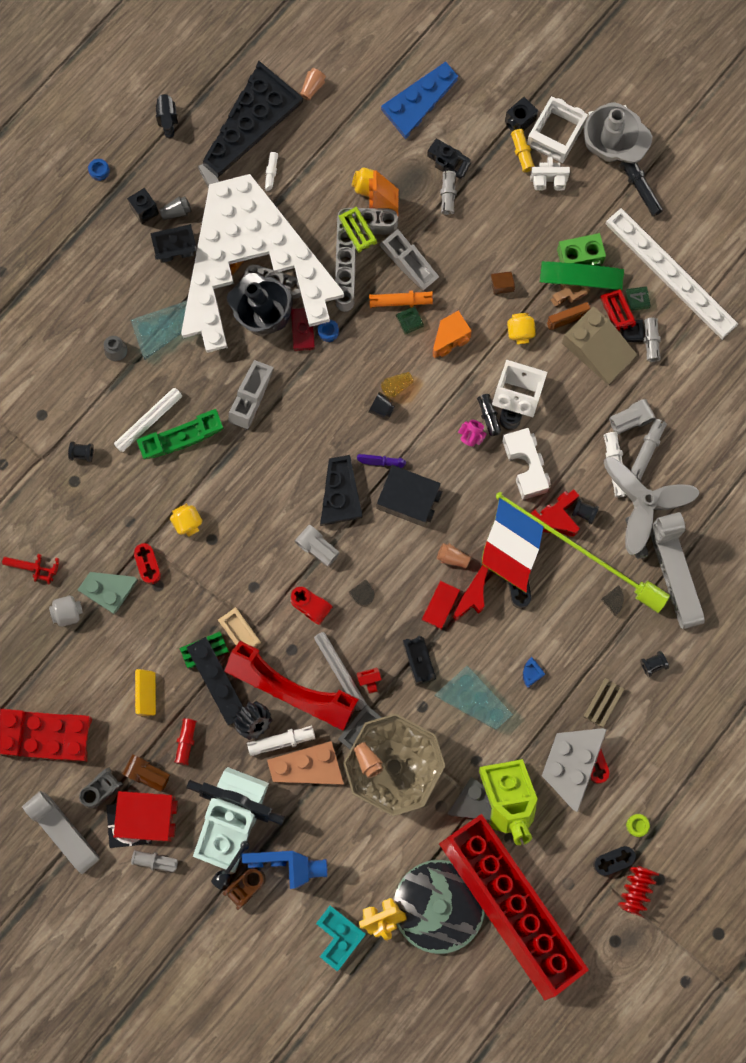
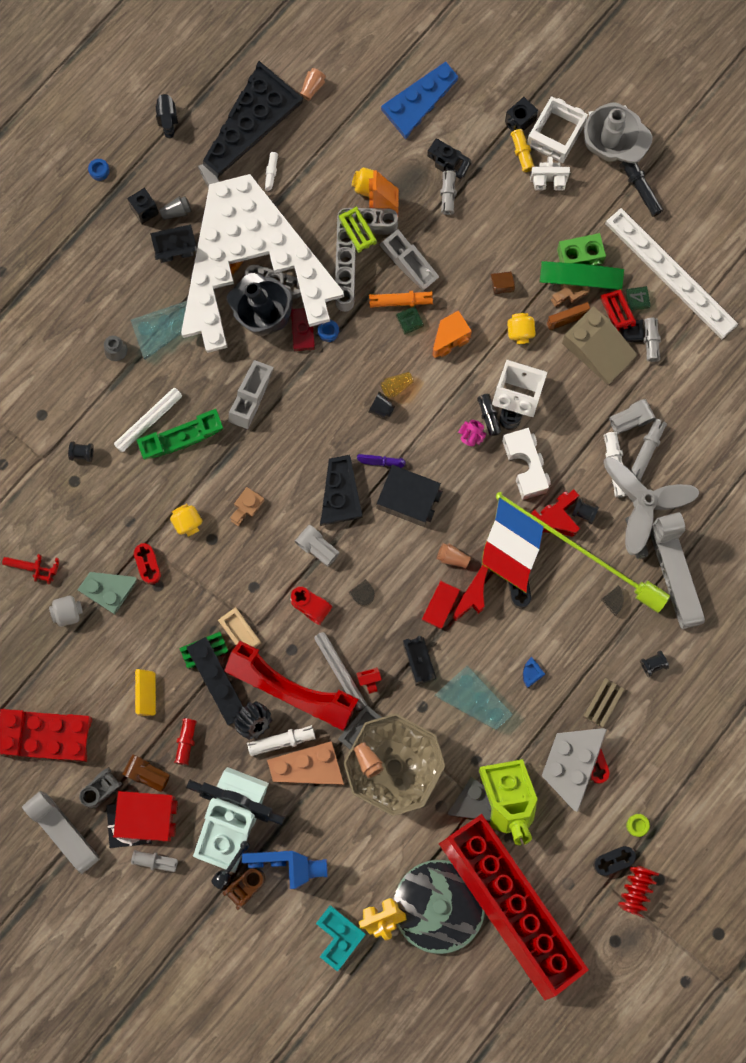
none -> medium nougat plate [230,487,264,526]

